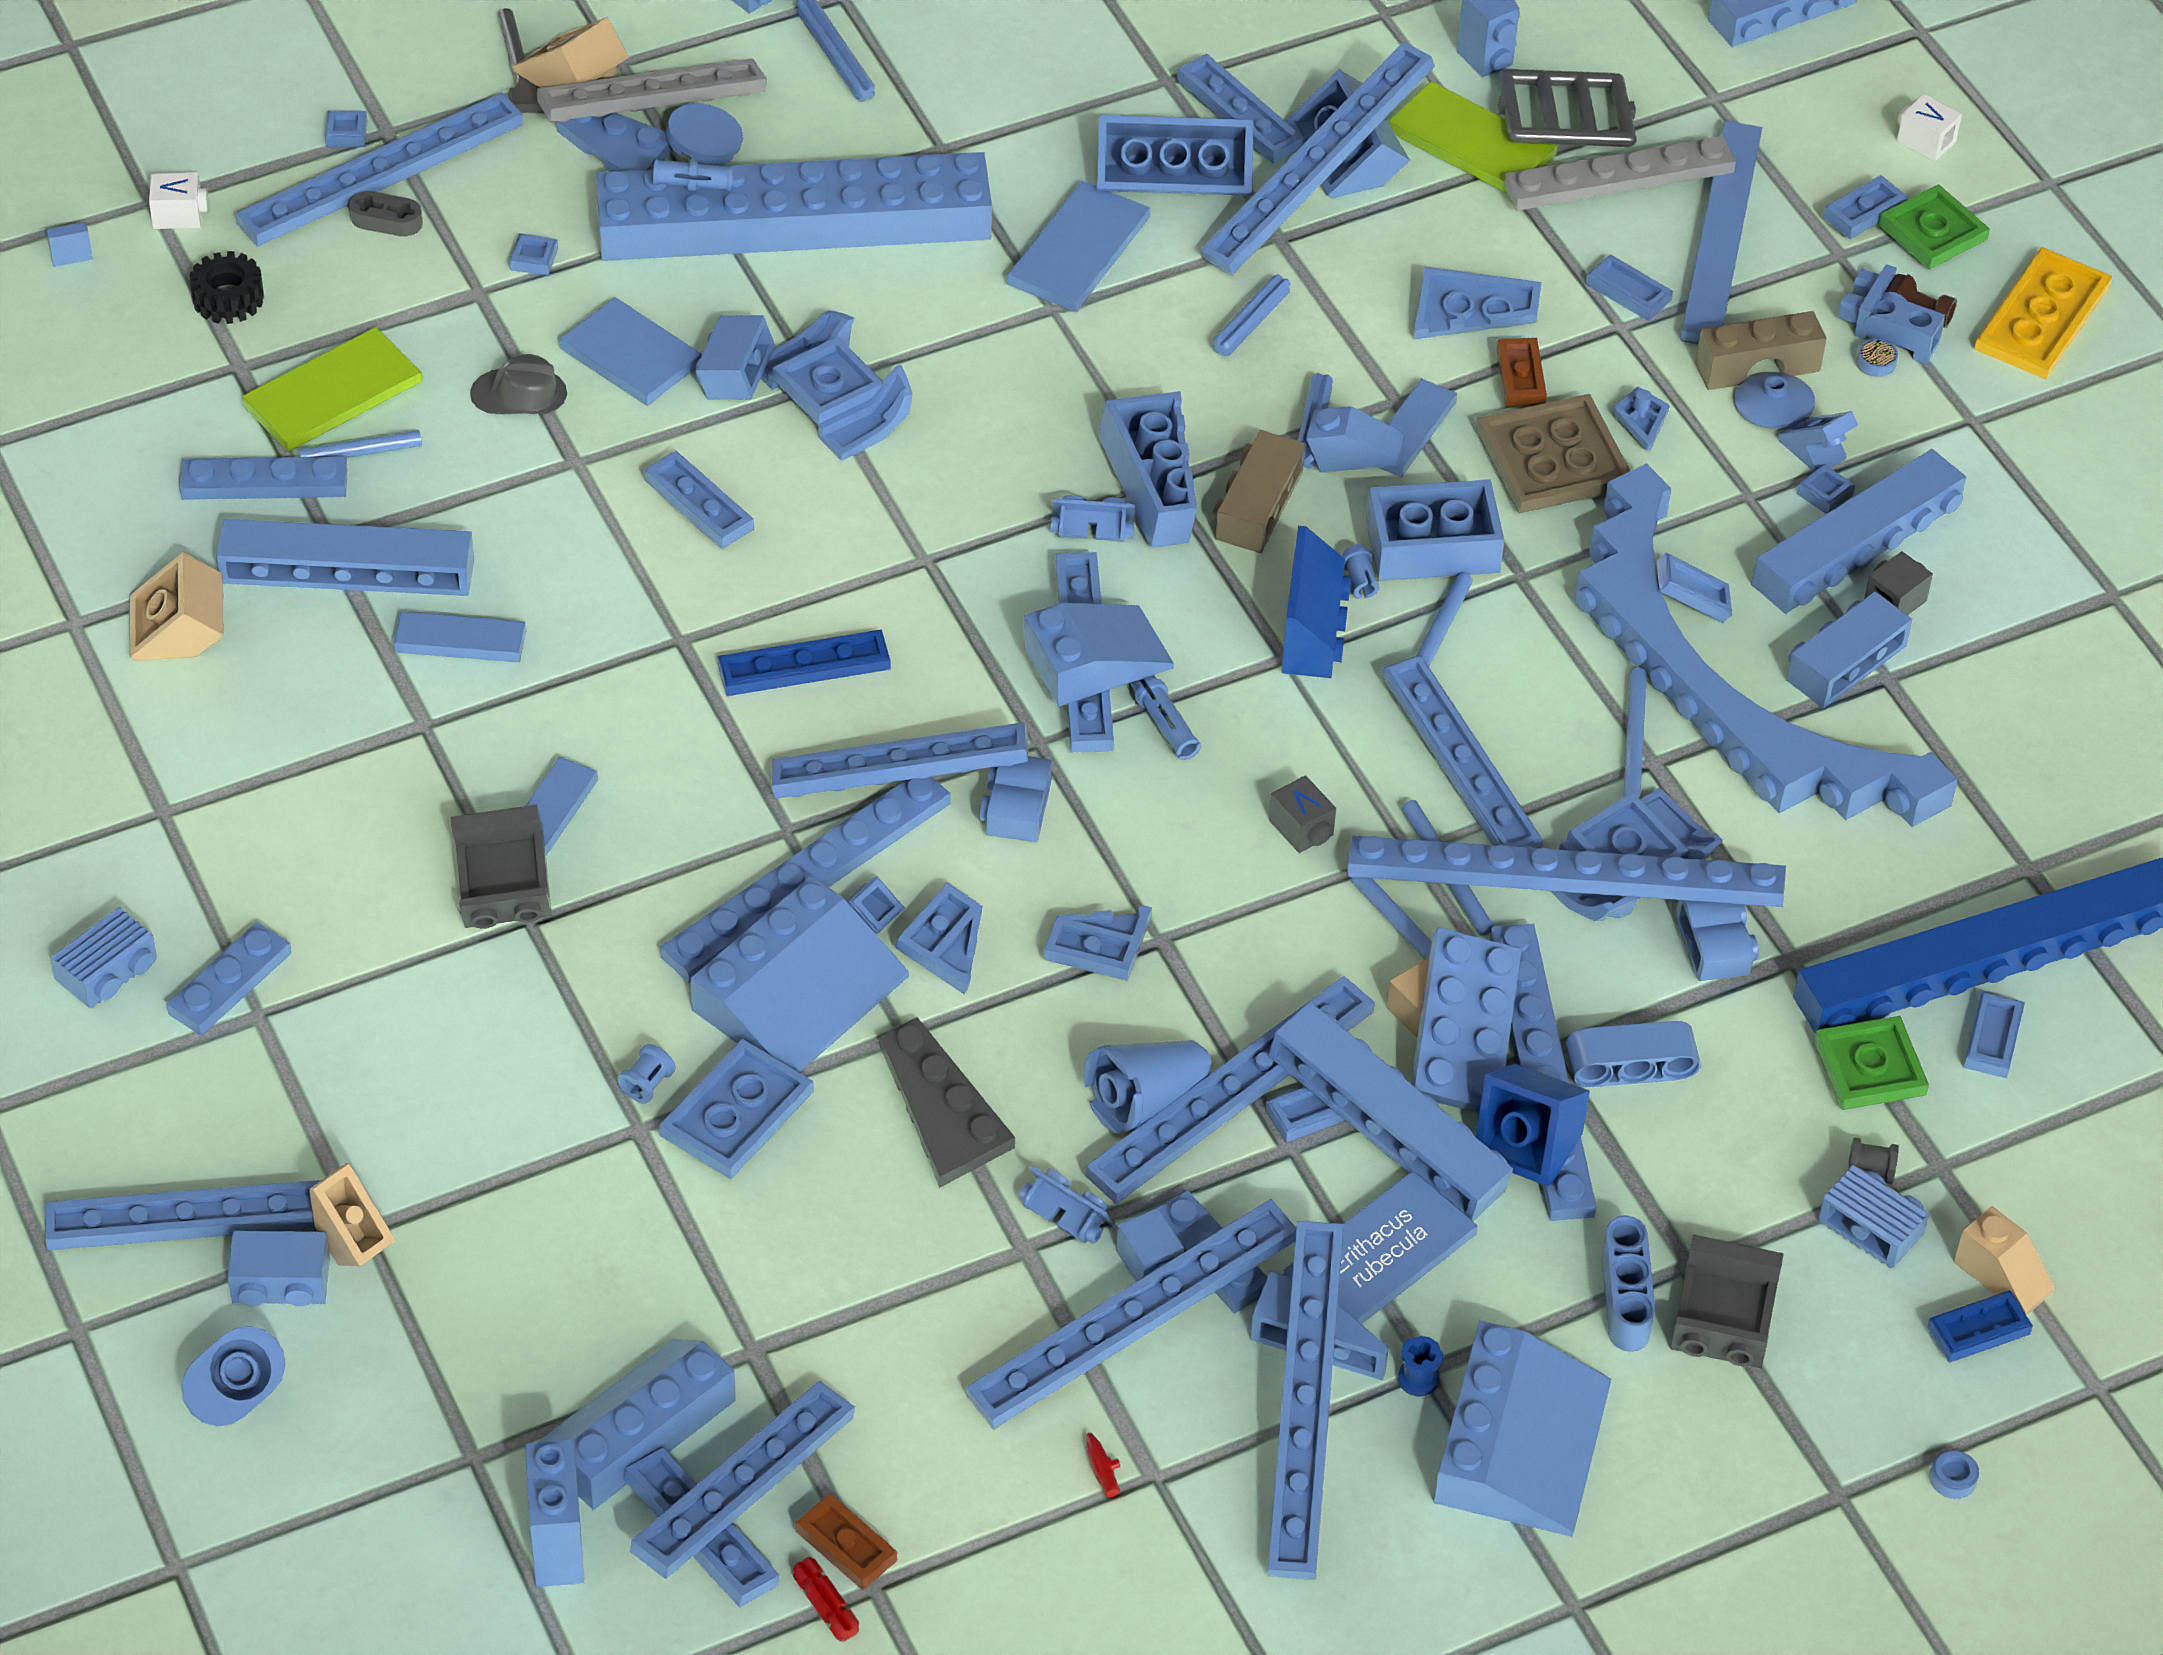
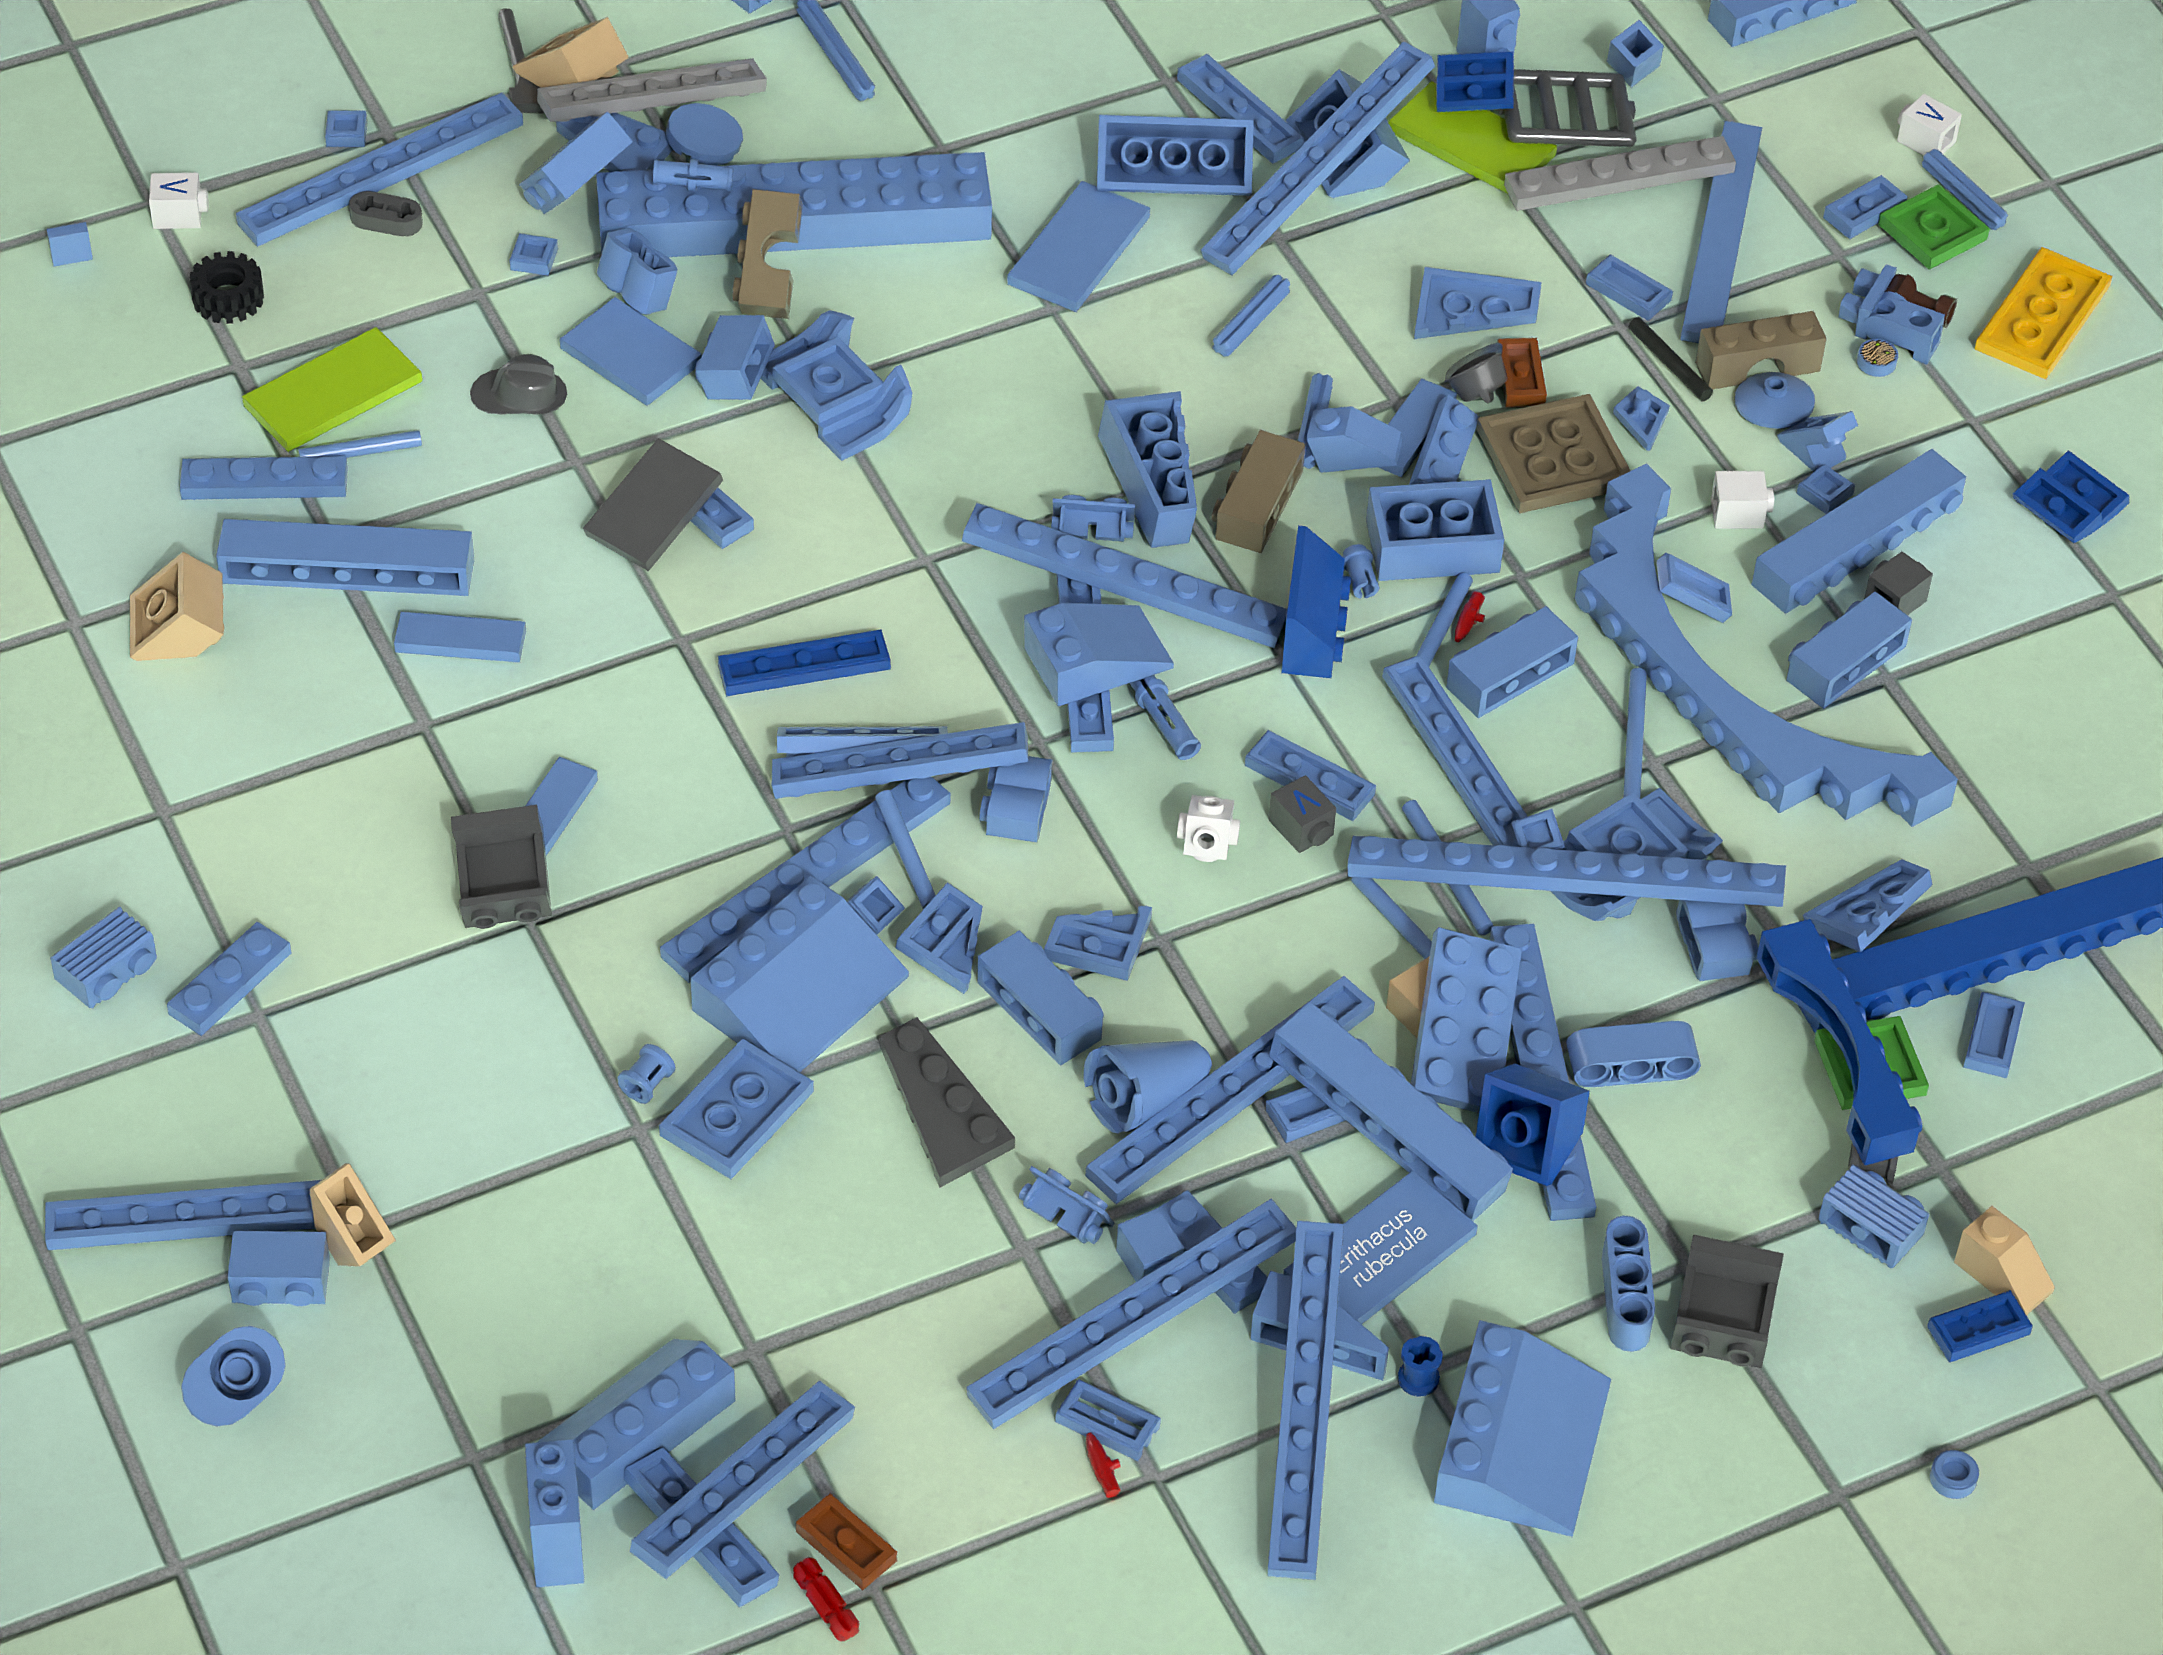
none -> medium blue brick [519,111,633,214]
none -> dark grey tile [583,438,723,571]
none -> medium blue brick [597,228,678,315]
none -> dark tan arch [733,189,803,319]
none -> medium blue plate [777,726,948,757]
none -> medium blue bar [875,790,936,909]
none -> medium blue plate [962,503,1287,648]
none -> medium blue brick [978,930,1104,1066]
none -> medium blue tile [1055,1379,1161,1461]
none -> white brick [1177,795,1240,862]
none -> medium blue tile [1245,730,1376,821]
none -> medium blue plate [1409,394,1480,485]
none -> blue slope [1437,51,1514,112]
none -> dark grey piece [1444,343,1507,404]
none -> medium blue brick [1446,606,1578,718]
none -> red helmet [1455,591,1485,643]
none -> medium blue tile [1511,809,1566,850]
none -> medium blue brick [1607,20,1664,88]
none -> pearl dark grey bar [1628,317,1713,401]
none -> white brick [1711,471,1774,529]
none -> blue arch [1757,919,1922,1166]
none -> medium blue wing [1803,859,1933,952]
none -> medium blue axle [1922,149,2008,230]
none -> blue slope [2013,450,2130,543]

